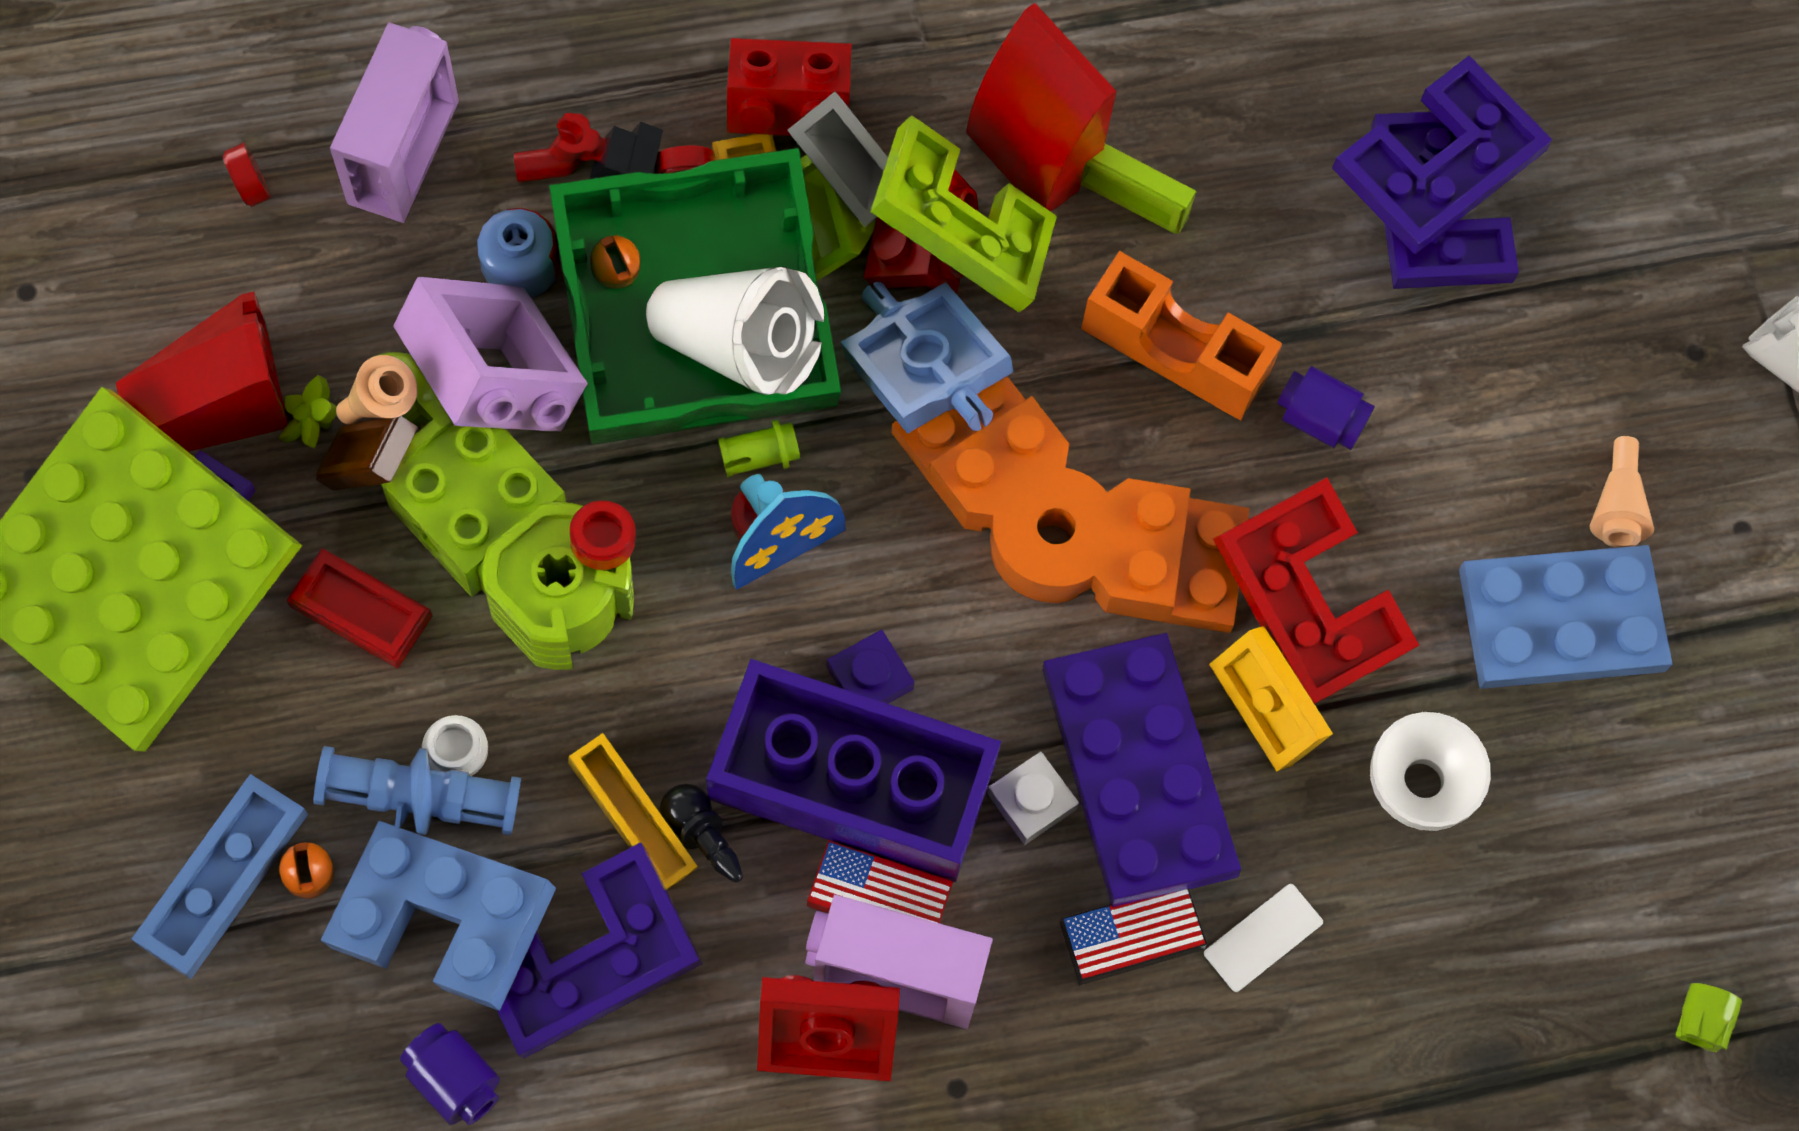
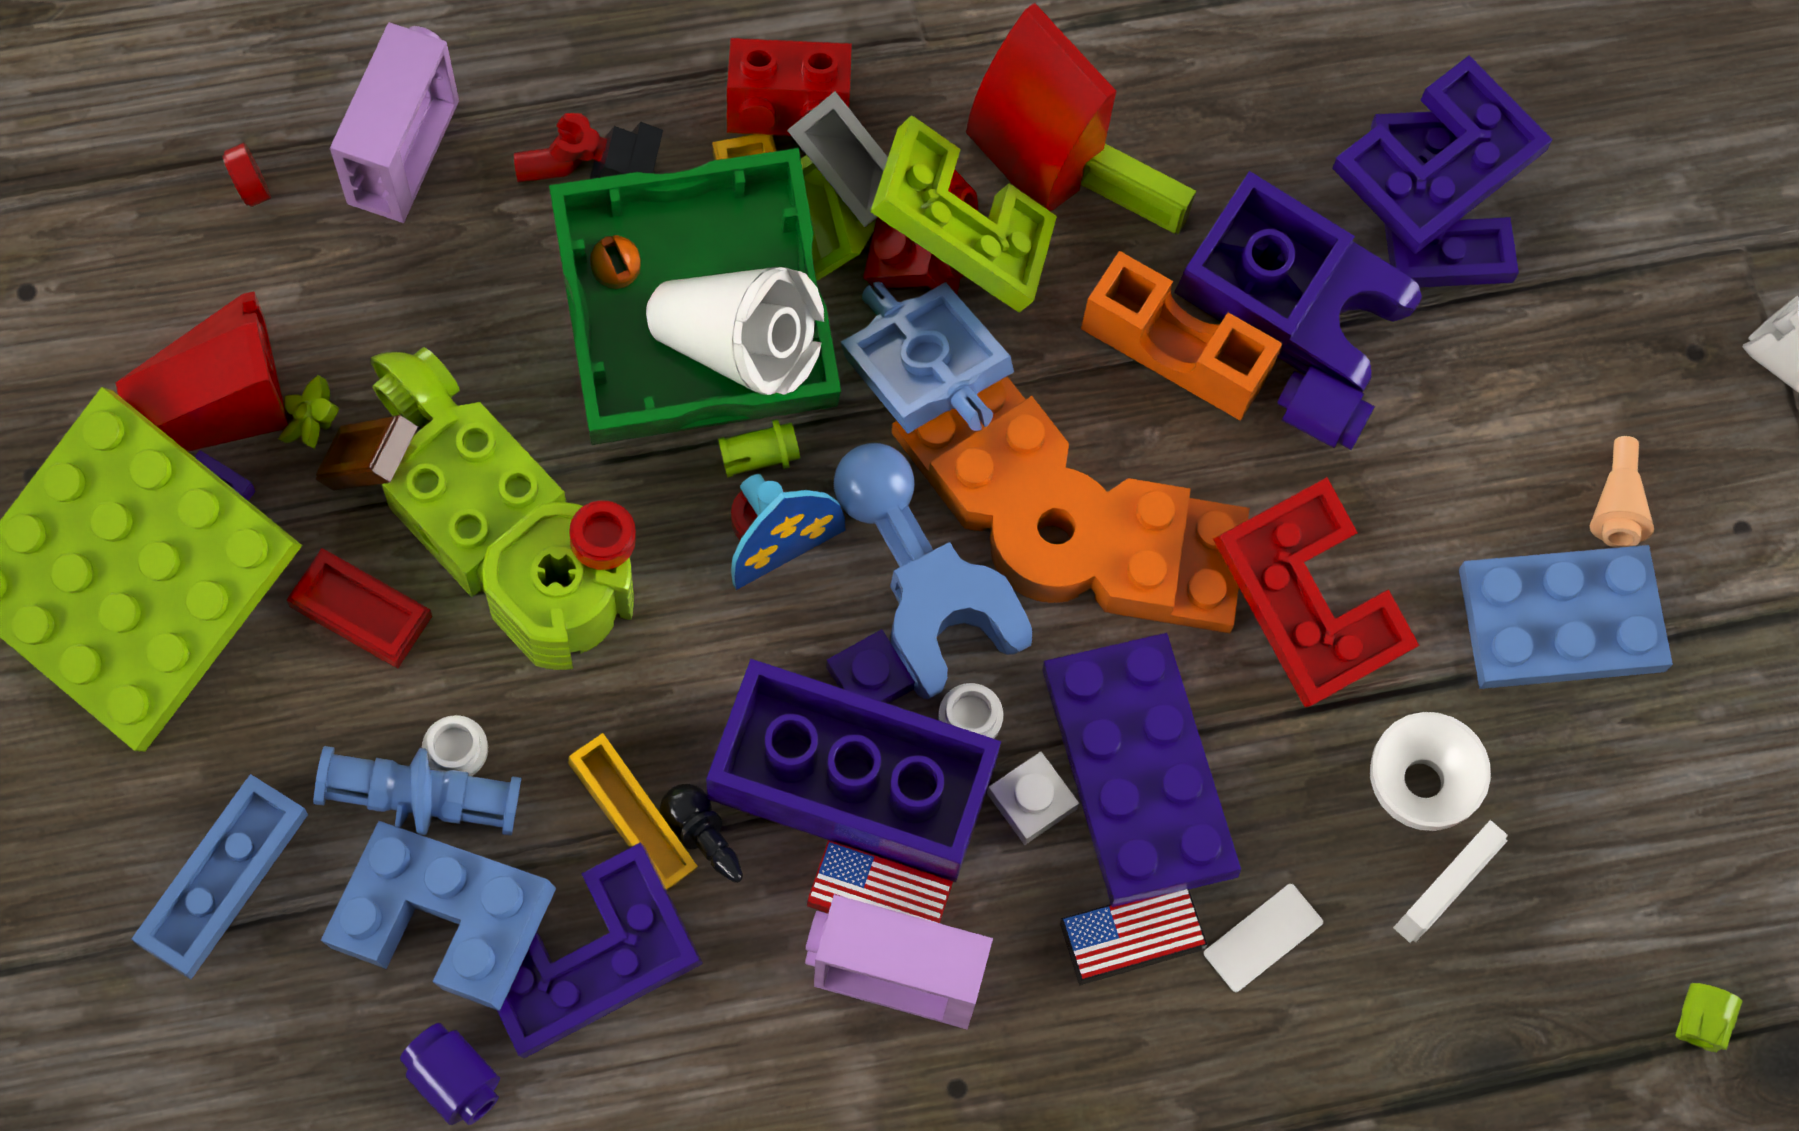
orange hinge [279,842,335,899] -> none
light nougat cone [336,355,417,424] -> none
lavender window [393,277,588,432] -> none
medium blue head [477,208,561,299] -> none
red tile [654,145,715,174] -> none
red plate [757,975,900,1082] -> none
yellow plate [1209,626,1333,772] -> none
none -> medium blue piece [833,443,1032,699]
none -> white plate [938,683,1003,739]
none -> dark purple brick [1174,171,1422,392]
none -> white tile [1393,820,1508,943]

